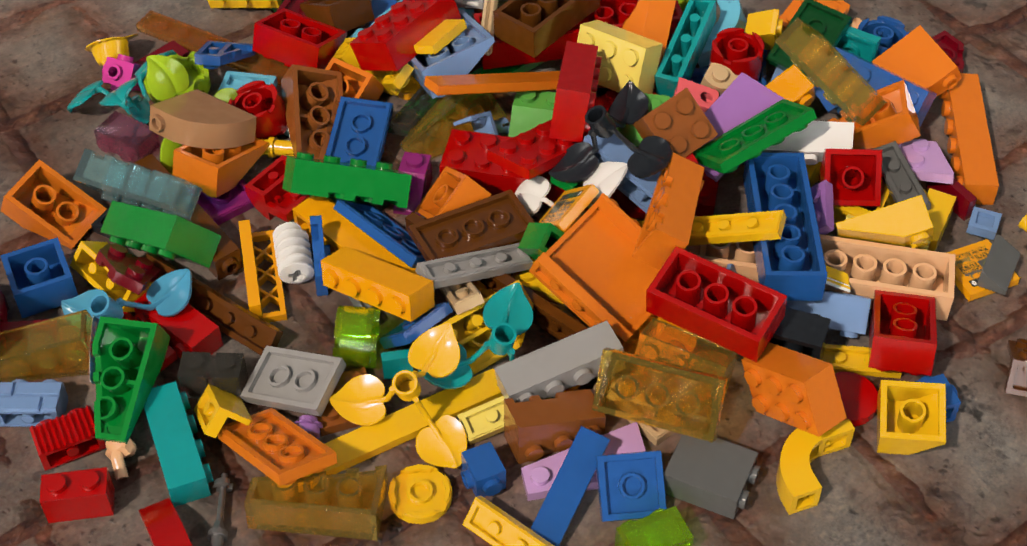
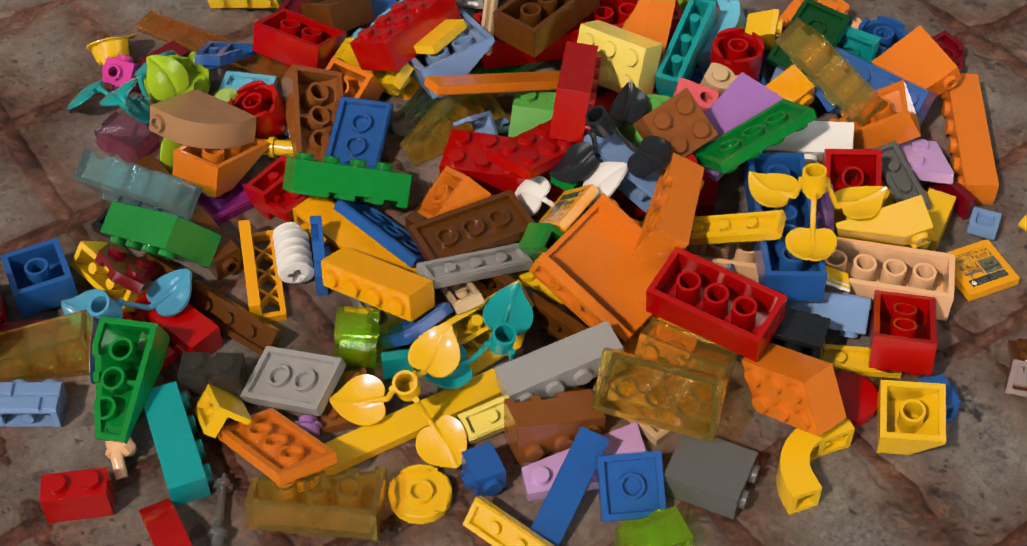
orange slope [0,159,107,249] -> none
red brick [29,405,106,471] -> none
magenta slope [393,152,433,216] -> none
dark grey slope [977,234,1021,295] -> none
none -> yellow plant [748,163,887,261]

